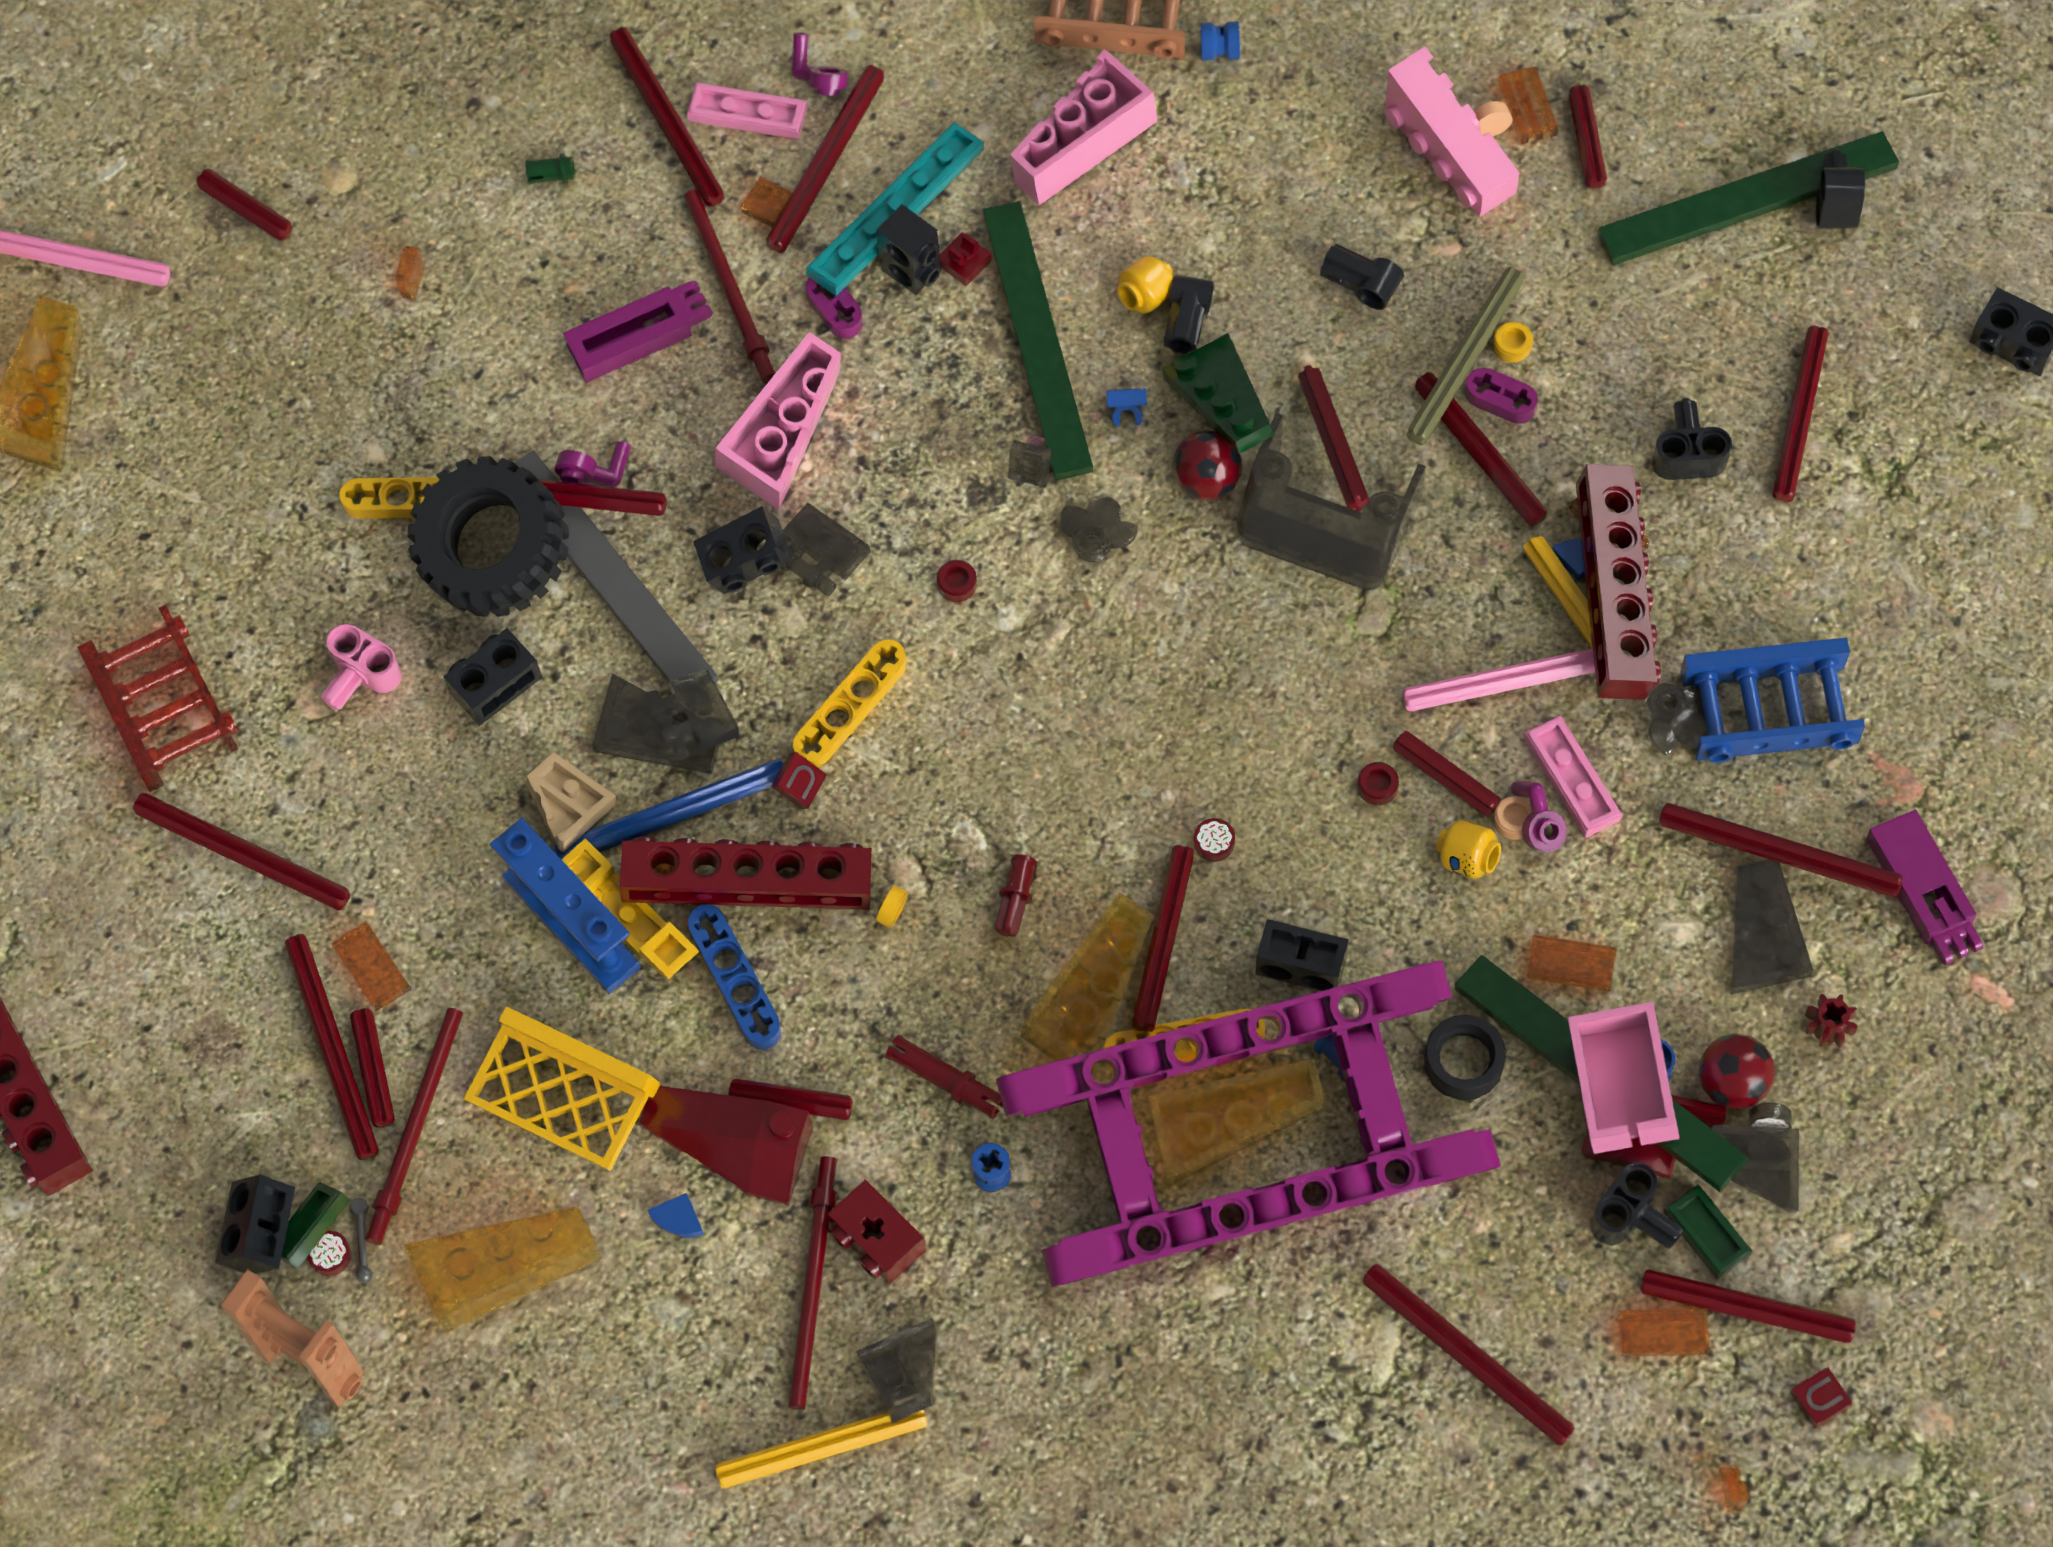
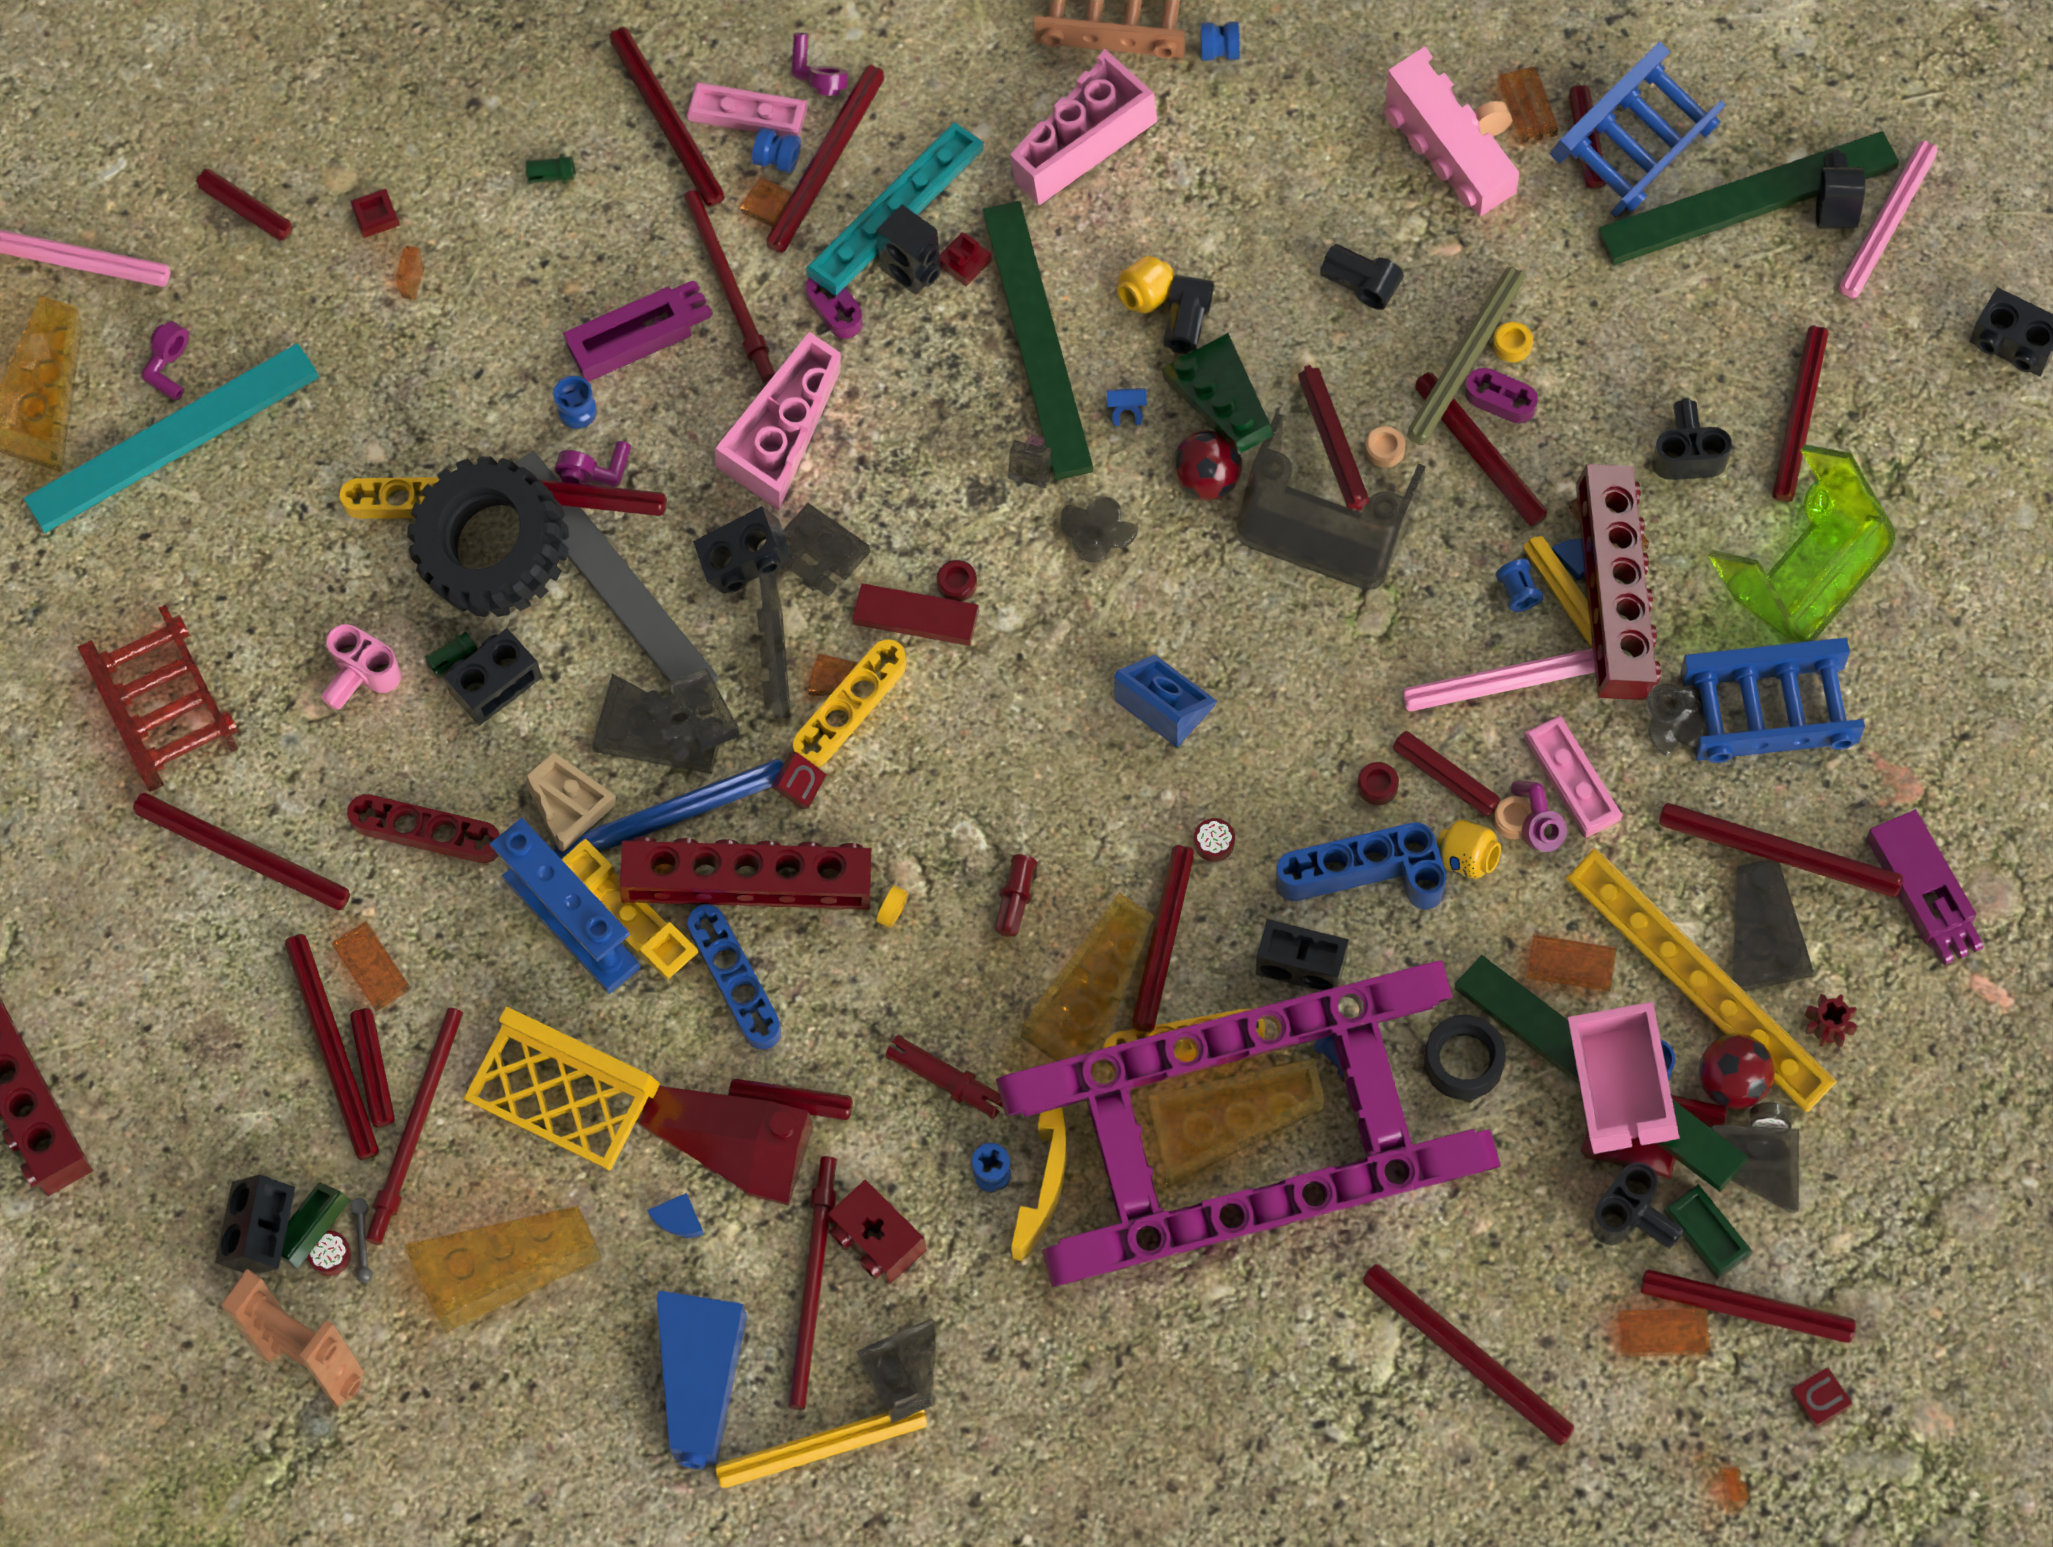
none -> teal tile [23,343,319,533]
none -> magenta plate [141,321,189,401]
none -> dark red beam [347,794,500,863]
none -> dark red tile [350,188,400,238]
none -> dark green pin [424,632,478,678]
none -> blue wheel [553,376,597,429]
none -> blue slope [657,1291,747,1469]
none -> blue wheel [752,127,801,174]
none -> clear smoke wing [757,574,791,719]
none -> clear orange tile [807,654,857,696]
none -> dark red tile [852,583,979,646]
none -> yellow slope [1011,1107,1067,1261]
none -> blue slope [1114,654,1217,748]
none -> blue beam [1276,822,1446,910]
none -> light nougat tile [1365,426,1406,468]
none -> blue bush [1495,559,1544,612]
none -> blue fence [1549,41,1726,218]
none -> yellow tile [1566,848,1838,1112]
none -> clear neon green windscreen [1708,444,1895,643]
none -> bright pink axle [1839,140,1937,299]

